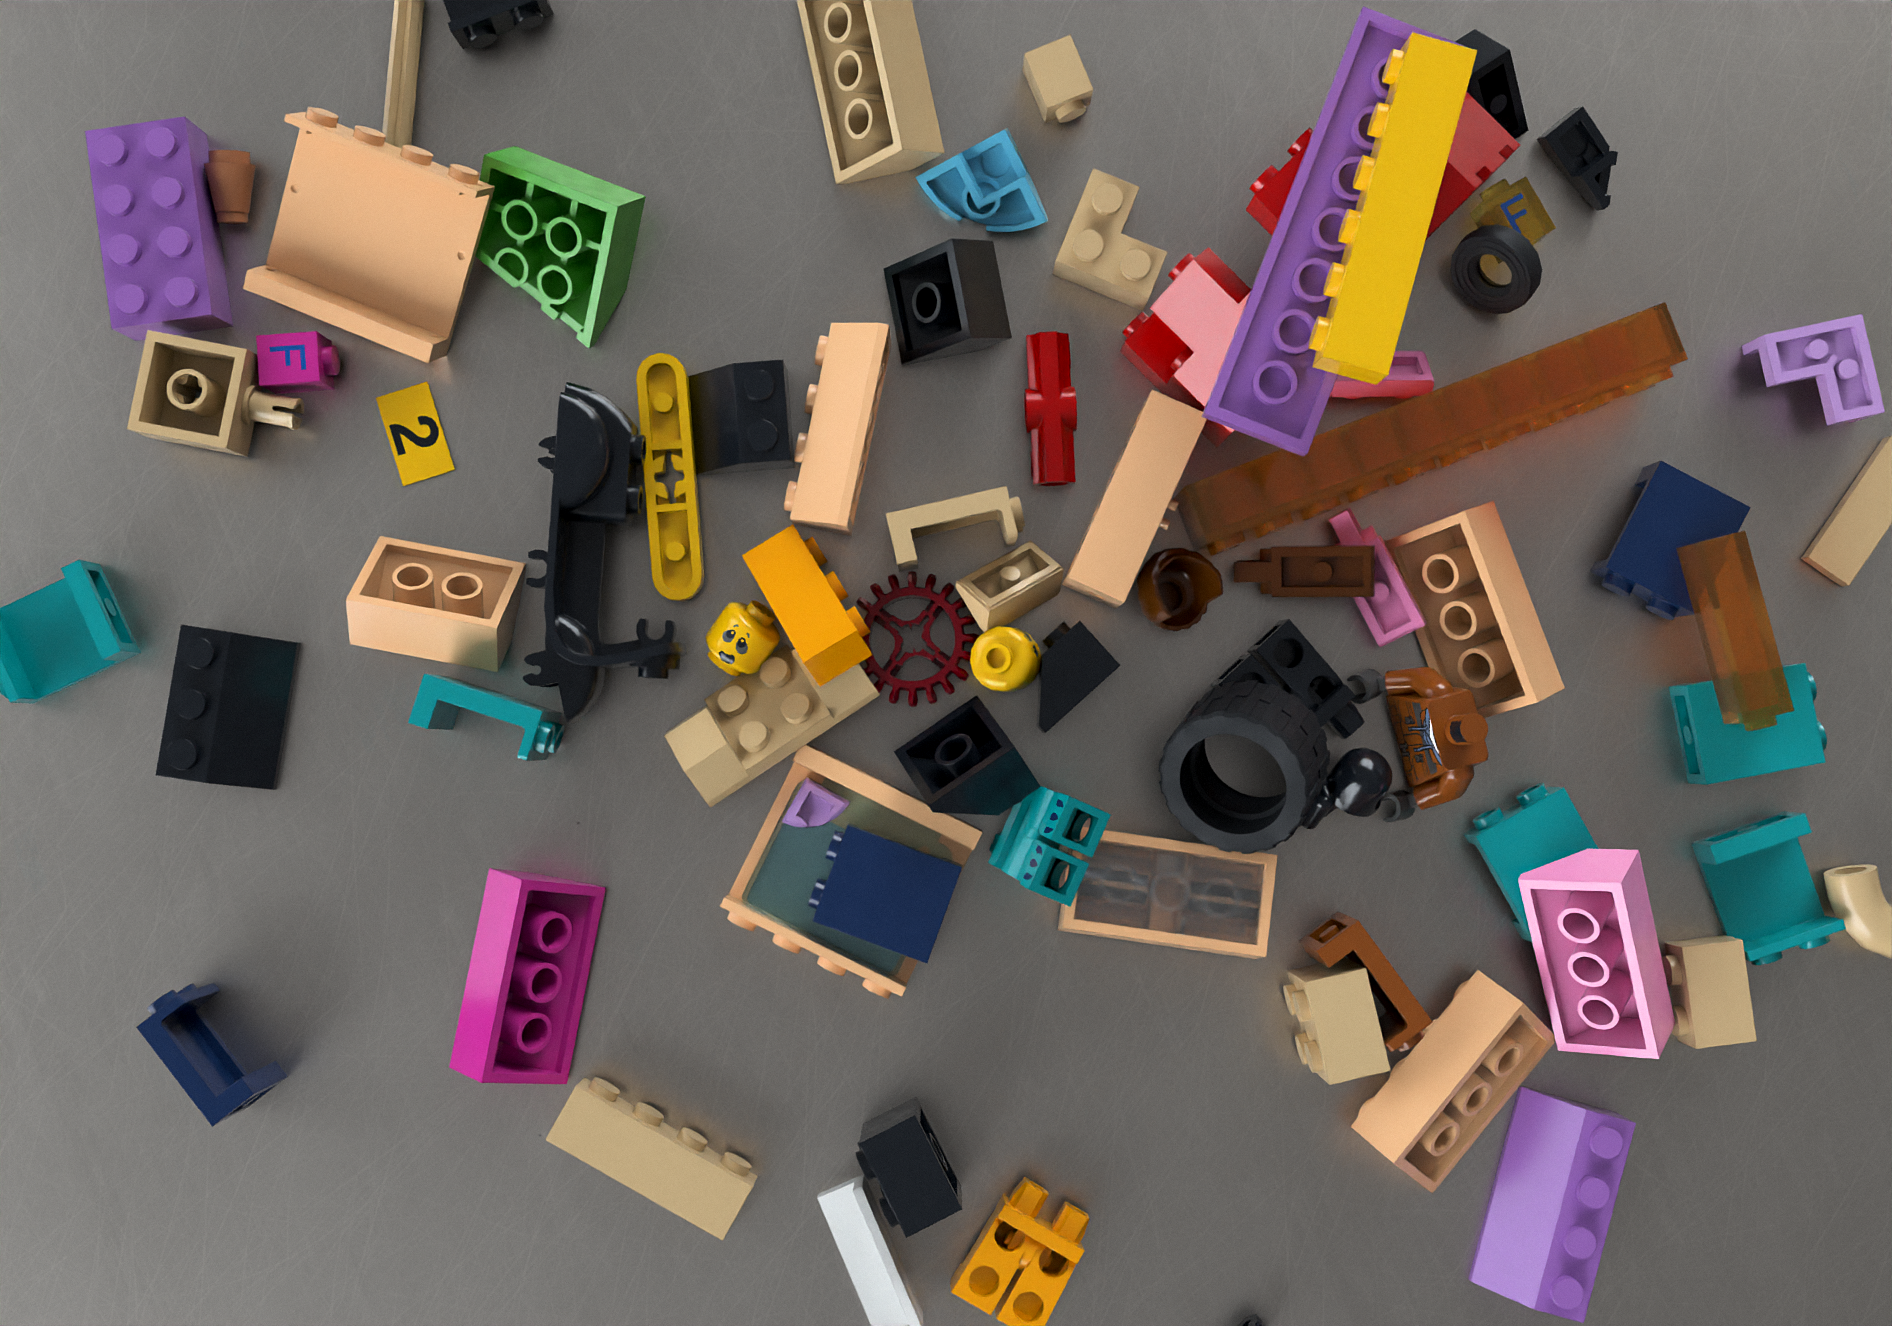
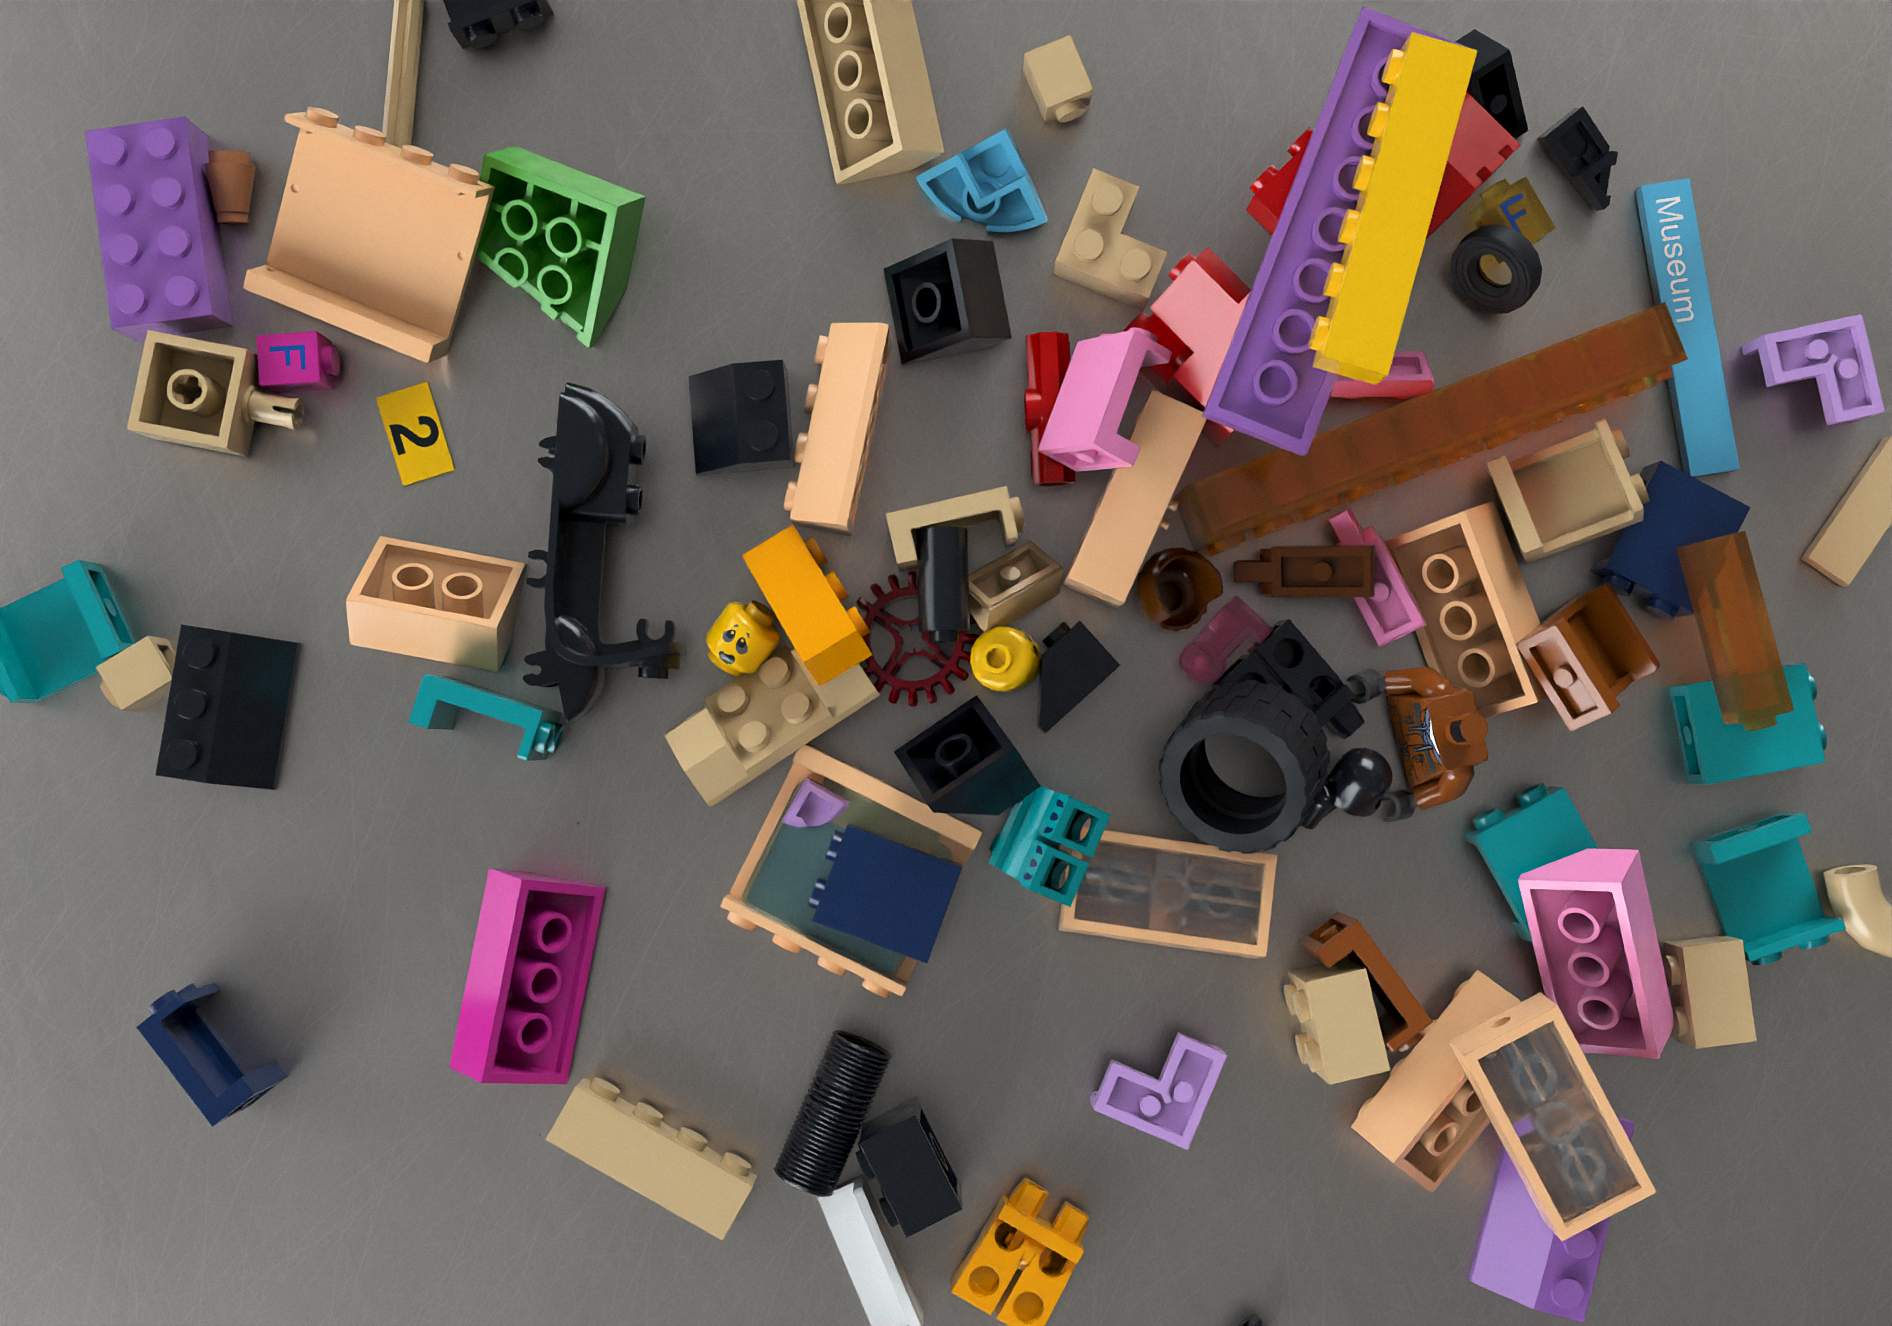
yellow piece [636,353,705,602] -> none
none -> tan brick [96,636,176,711]
none -> black piece [773,1030,892,1197]
none -> black brick [916,526,970,643]
none -> bright pink panel [1038,328,1172,472]
none -> lavender panel [1089,1032,1227,1150]
none -> clear pink leg [1179,595,1274,685]
none -> brick [1448,992,1656,1241]
none -> tan panel [1486,418,1650,565]
none -> dark orange panel [1516,583,1660,732]
none -> medium azure tile [1635,178,1740,478]

